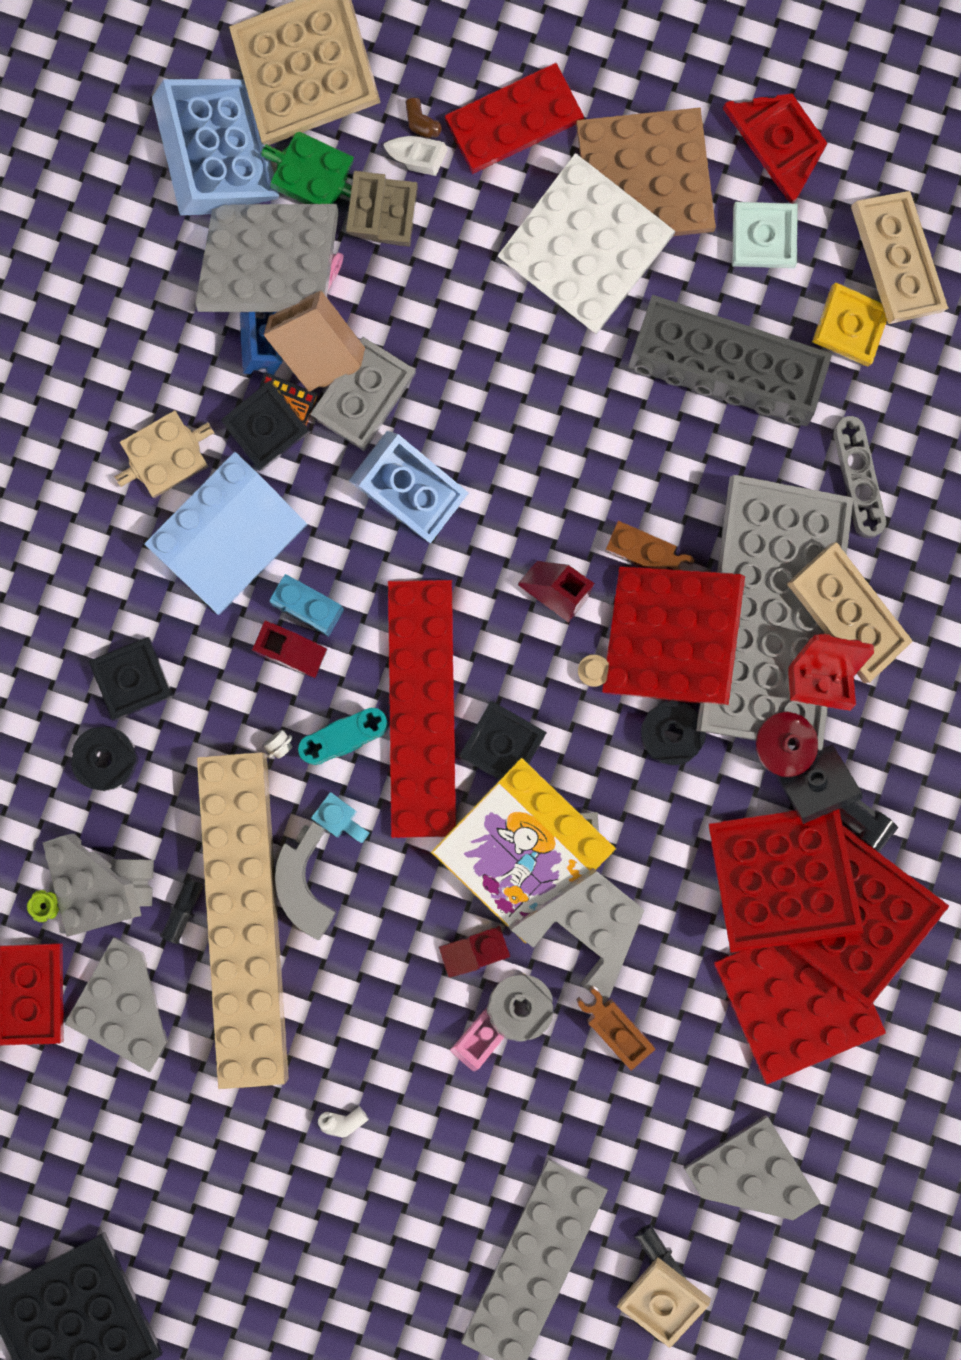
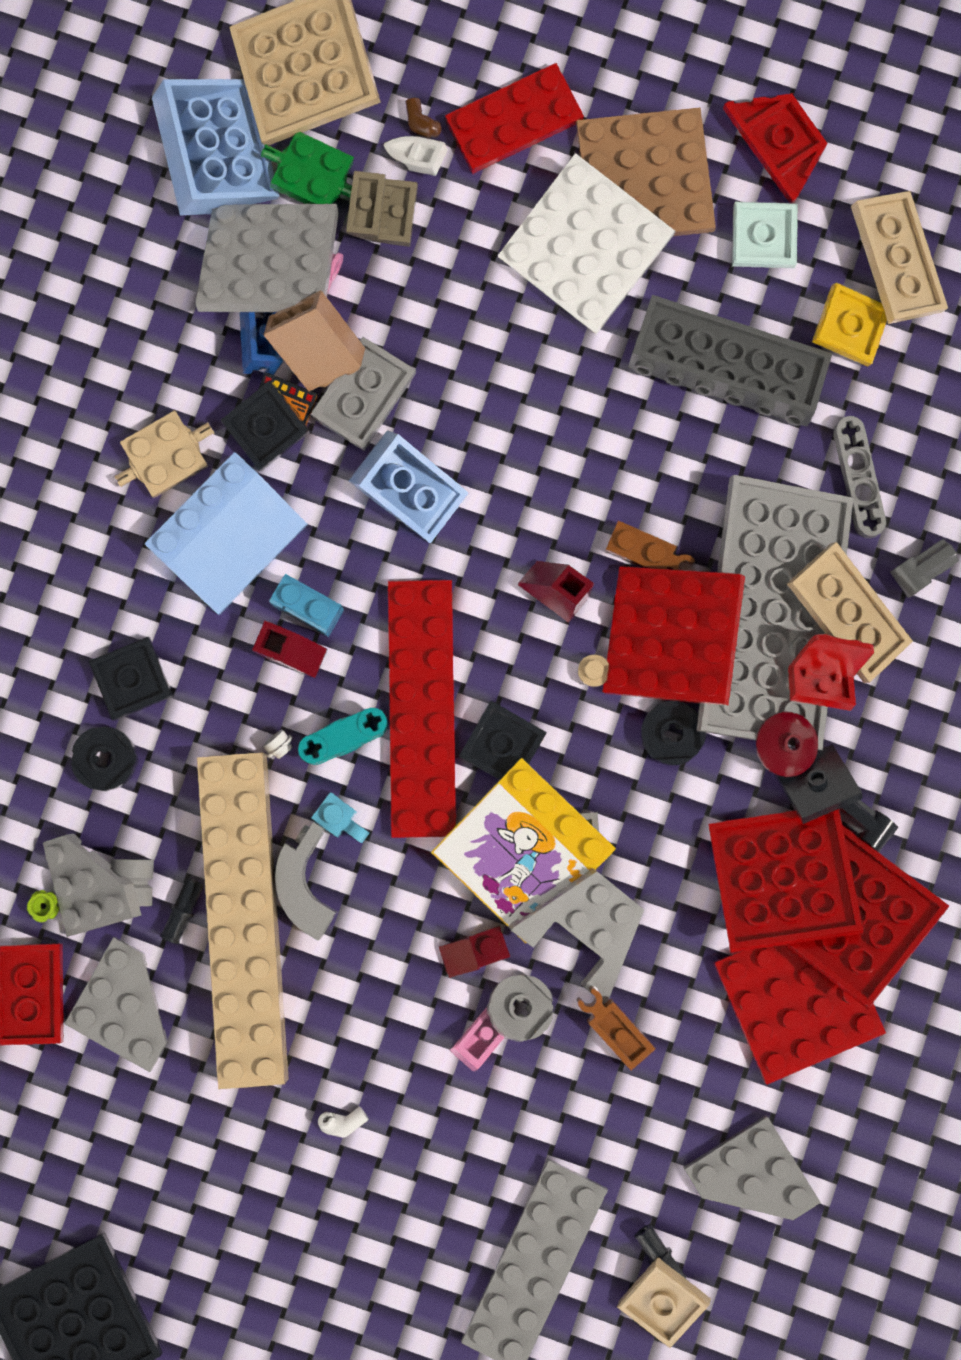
none -> dark grey piece [890,539,959,598]

